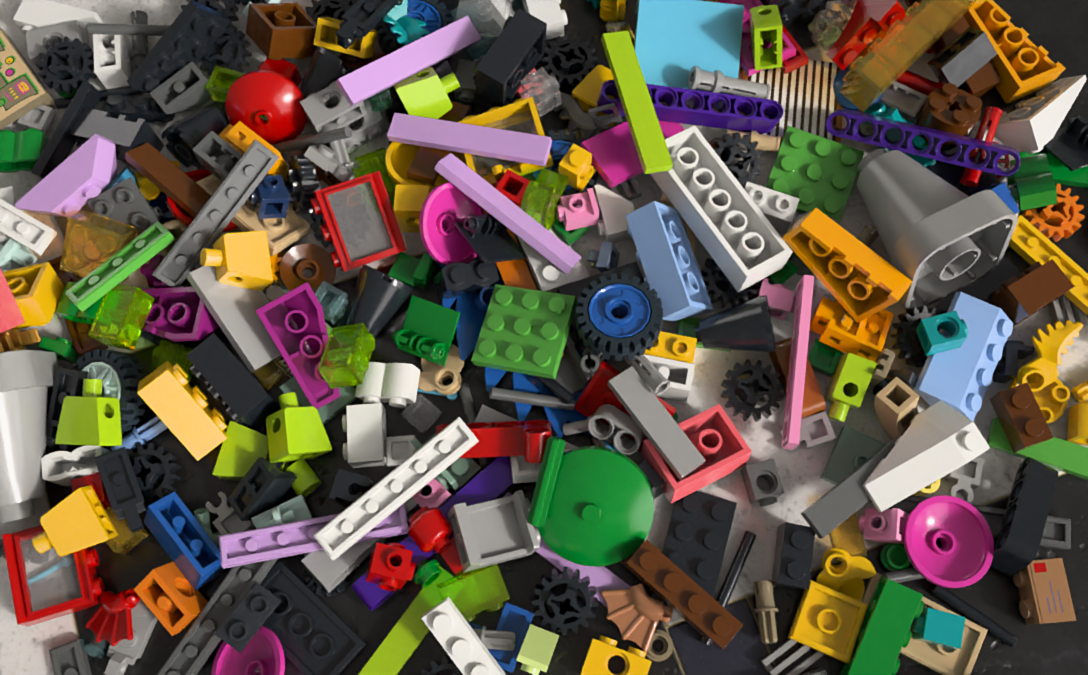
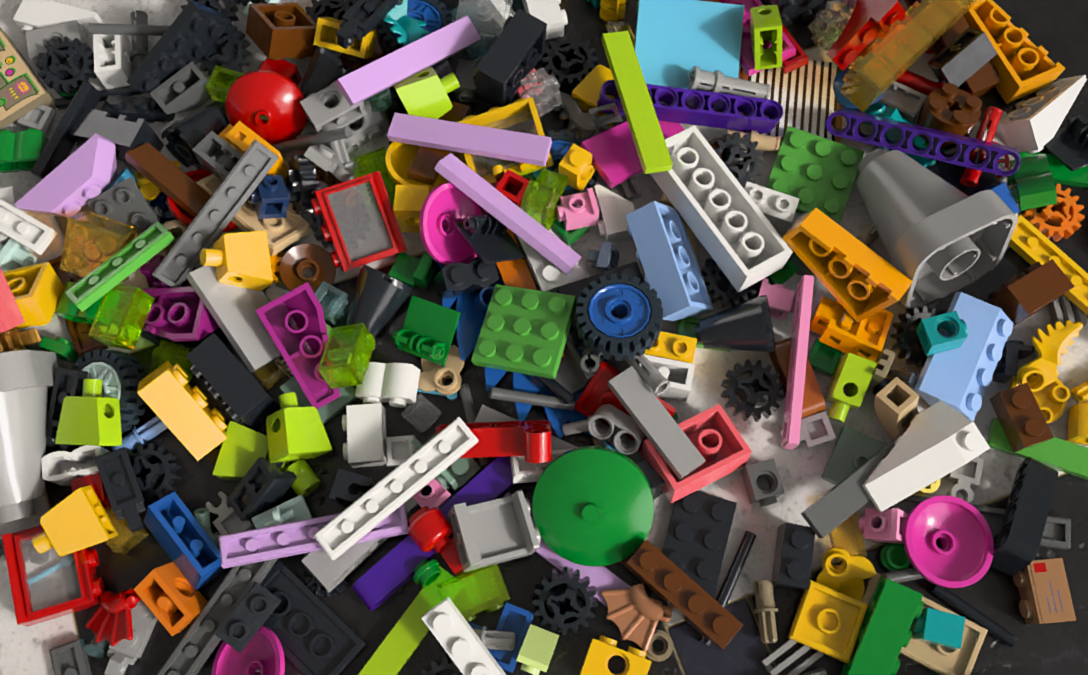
red brick [365,543,416,591] -> none
green axle [527,437,566,527] -> none

